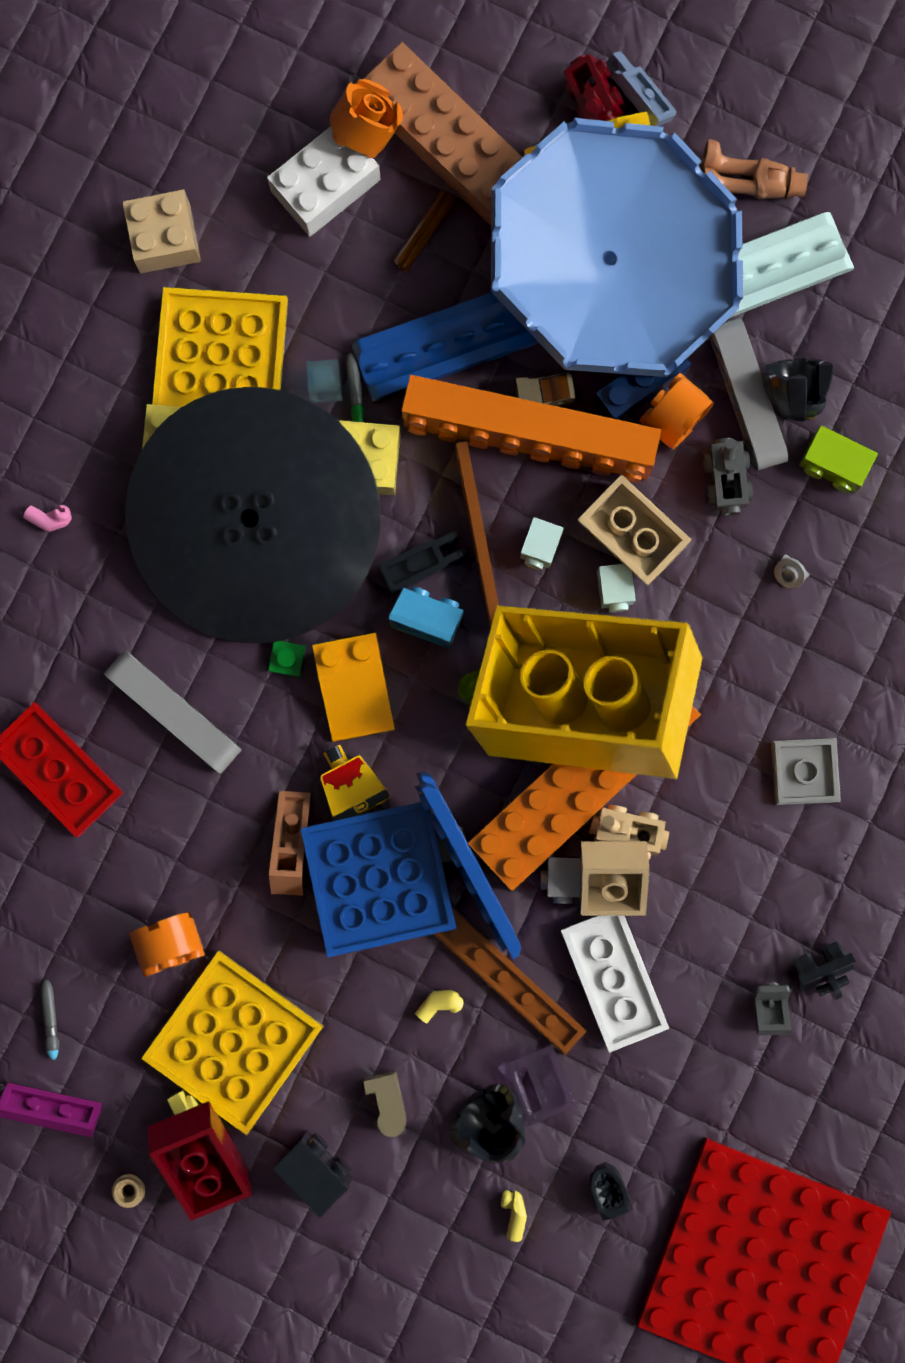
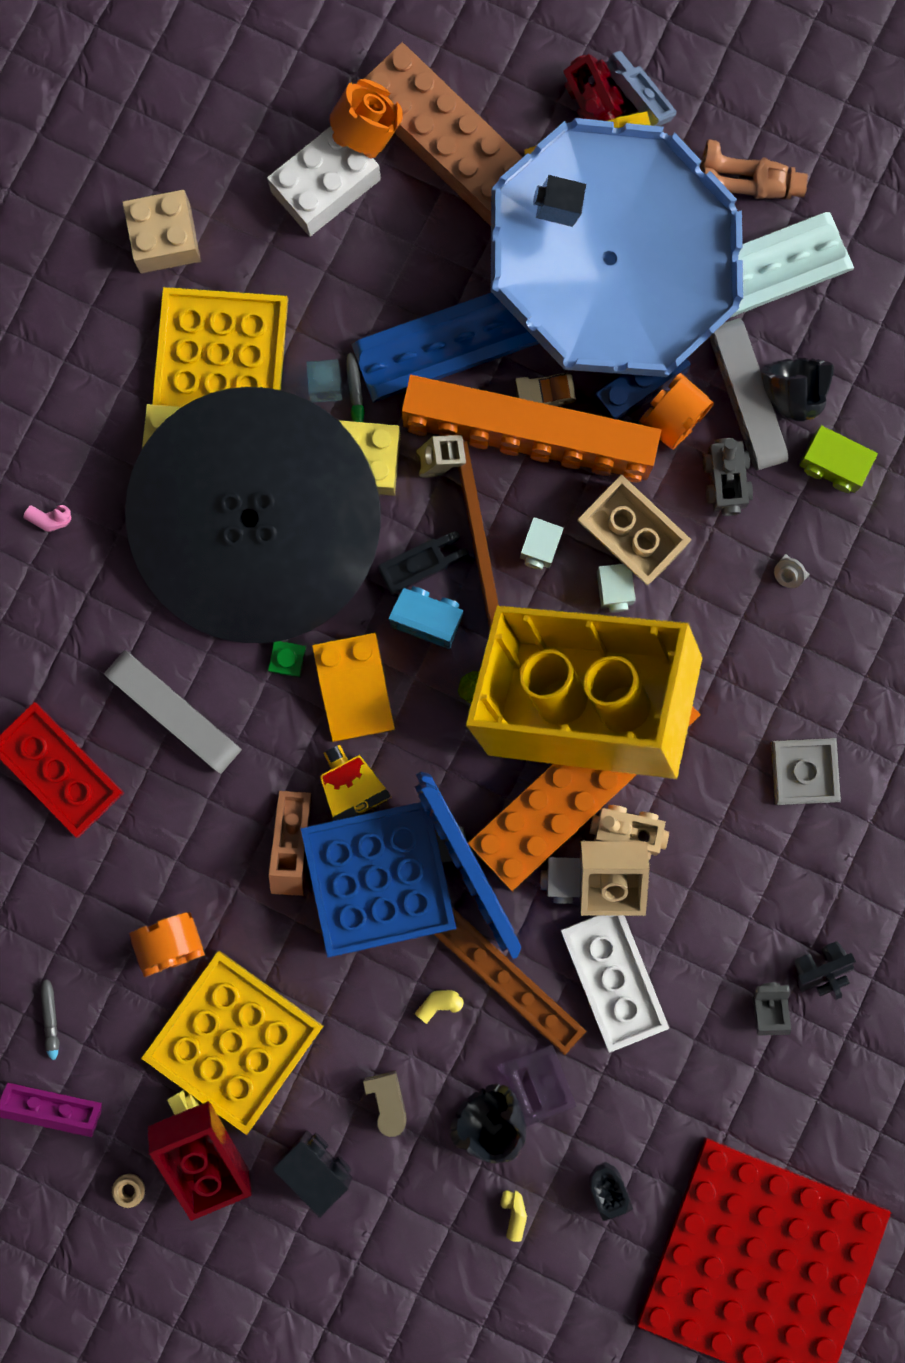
reddish brown axle [394,190,455,272] -> none
none -> dark tan leg [416,435,466,478]
none -> black brick [533,175,586,227]

